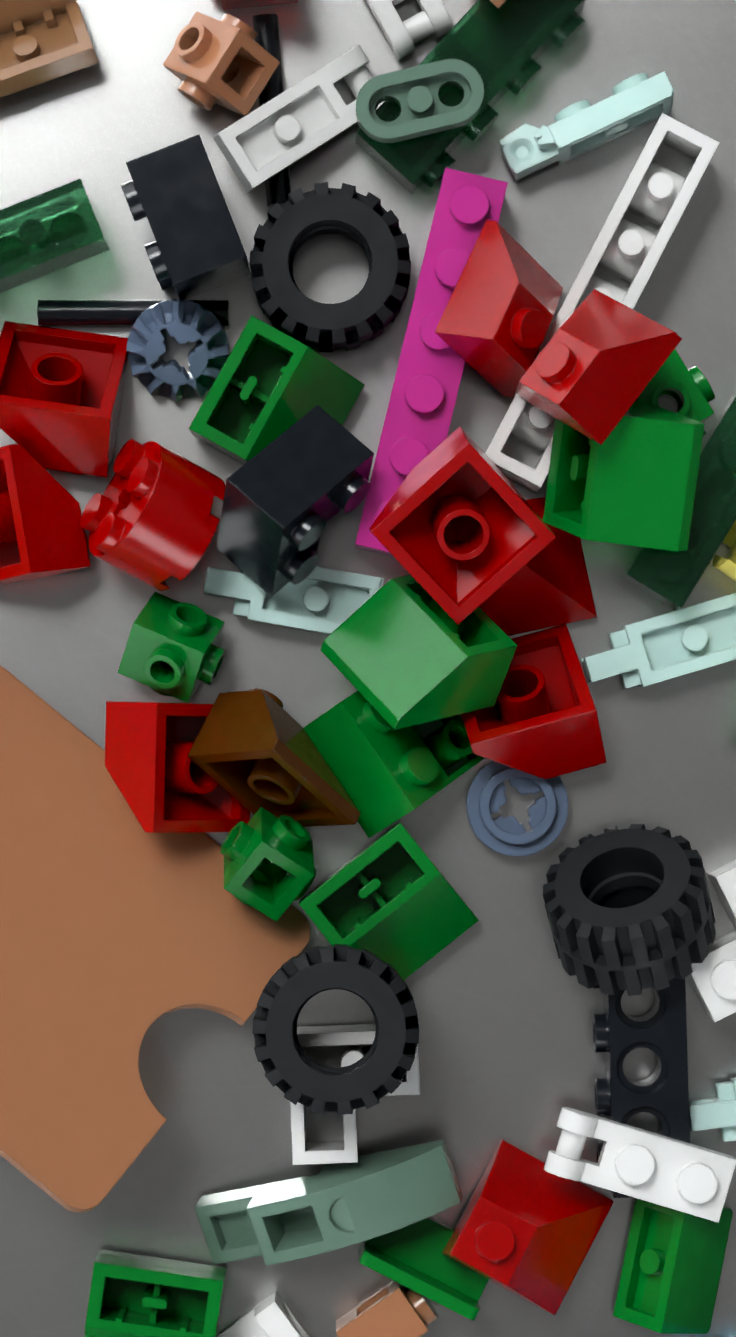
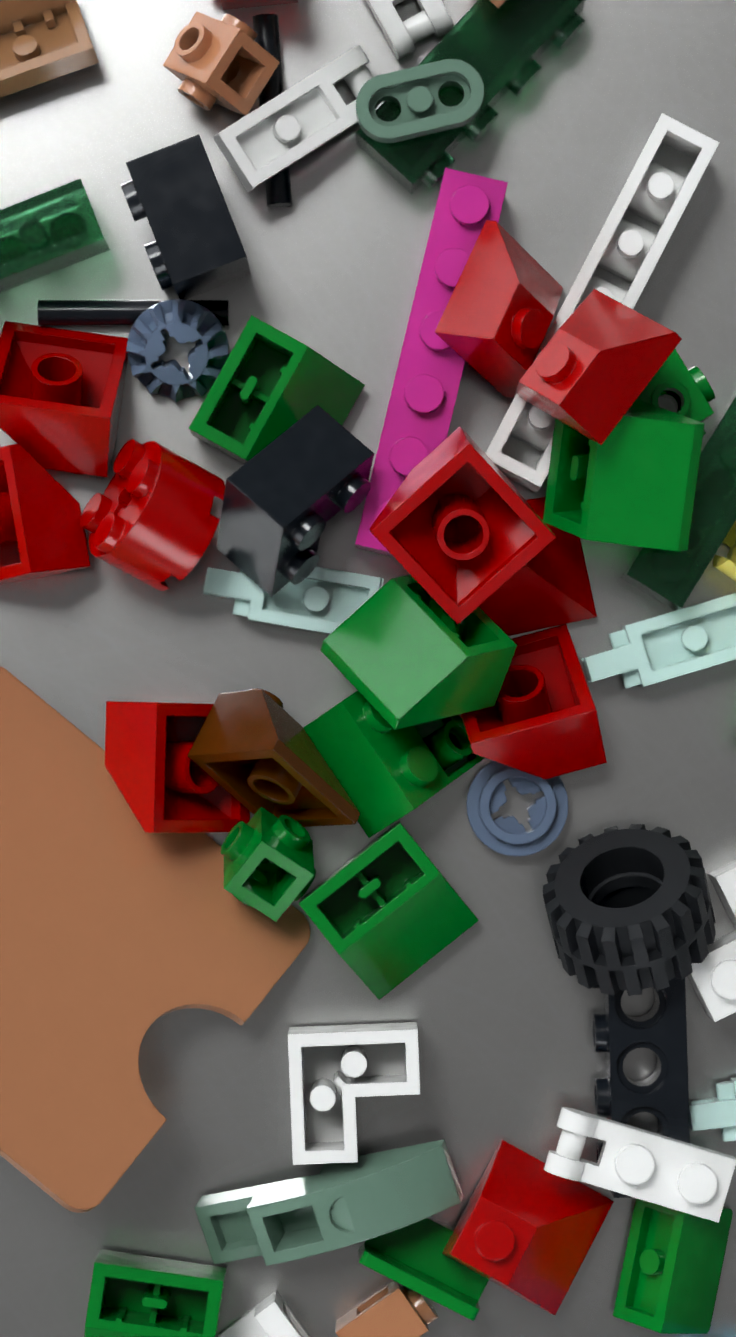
green brick [118,592,226,703] -> none
black tyre [249,182,411,352] -> none
black tyre [252,944,419,1115] -> none
light aqua hinge [500,71,674,180] -> none

